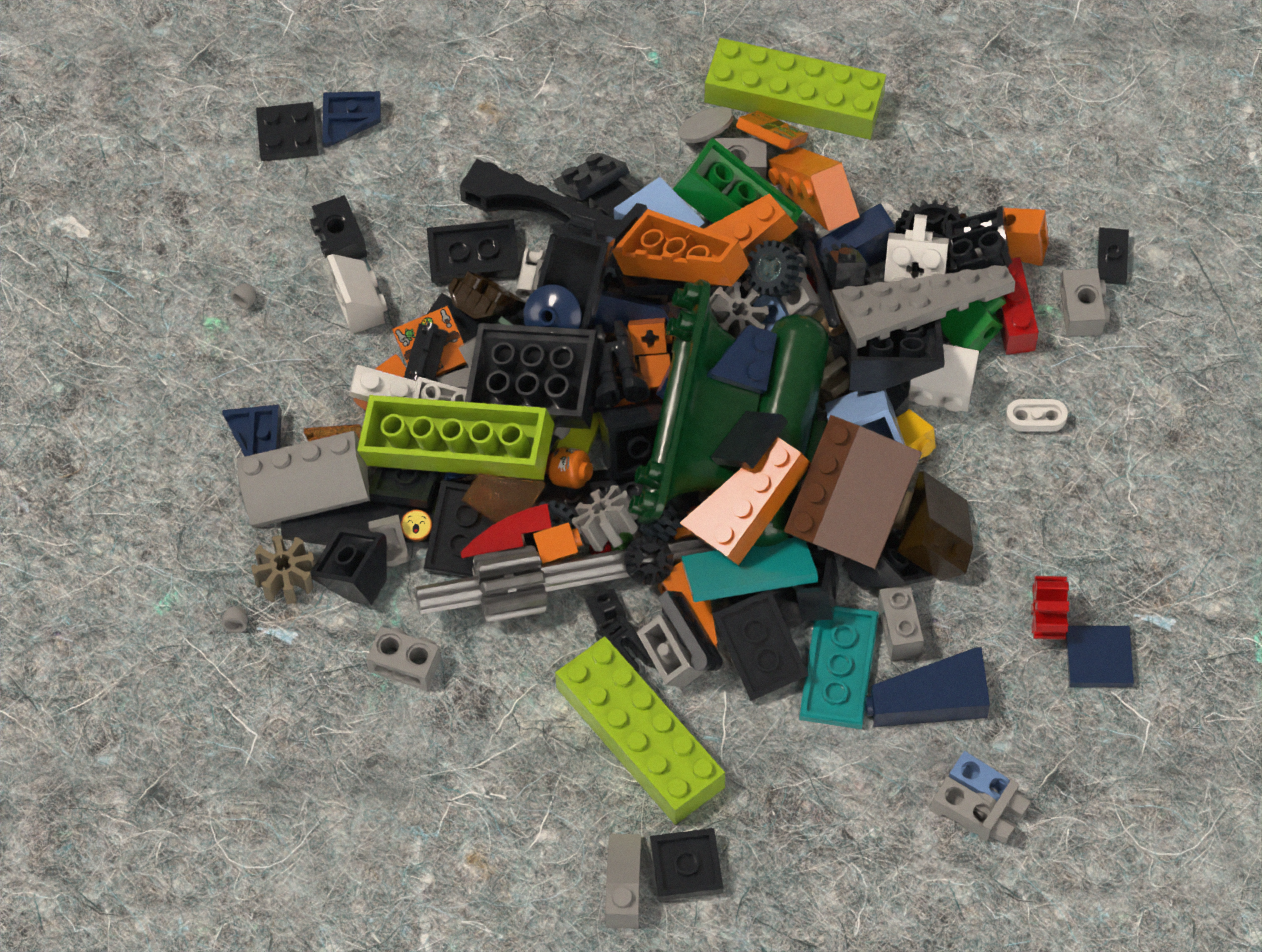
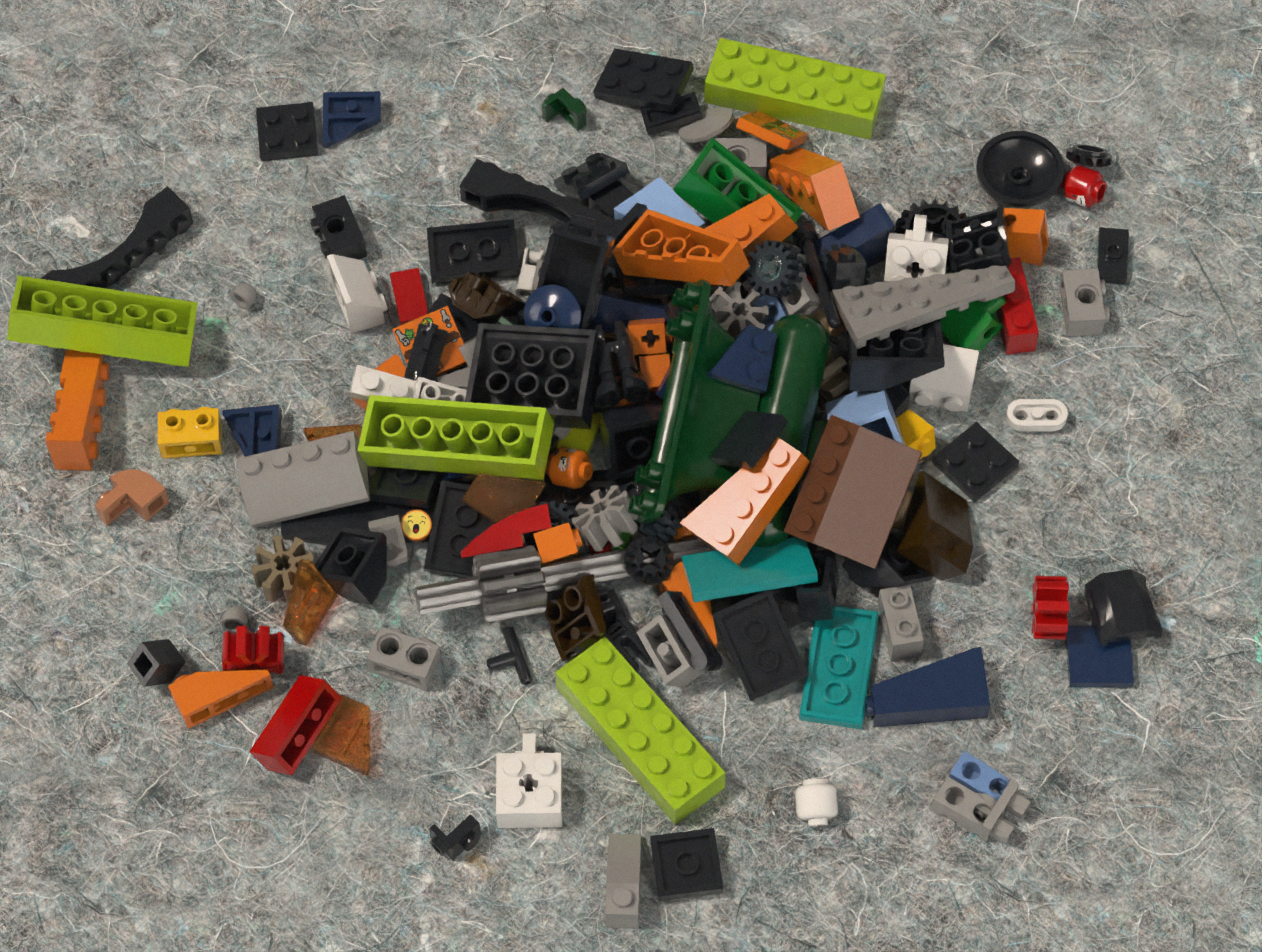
none -> lime brick [7,275,198,367]
none -> black arch [40,186,194,288]
none -> orange wedge [45,350,110,471]
none -> nougat brick [94,469,169,526]
none -> black brick [127,639,186,687]
none -> yellow brick [158,407,223,458]
none -> orange slope [168,670,274,729]
none -> red gear [222,625,285,674]
none -> red brick [249,675,342,776]
none -> clear orange wing [283,559,338,646]
none -> clear orange wing [312,695,371,776]
none -> red tile [390,268,428,325]
none -> black bracket [429,814,481,860]
none -> black piece [486,627,533,685]
none -> white hinge [496,733,562,828]
none -> dark green bracket [541,88,587,131]
none -> dark brown slope [545,574,606,661]
none -> black plate [593,48,694,113]
none -> black plate [640,92,703,136]
none -> white head [795,779,838,827]
none -> black plate [932,421,1019,503]
none -> black dish [976,131,1065,207]
none -> red head [1061,165,1107,208]
none -> black gear [1066,144,1113,167]
none -> black slope [1084,569,1162,646]

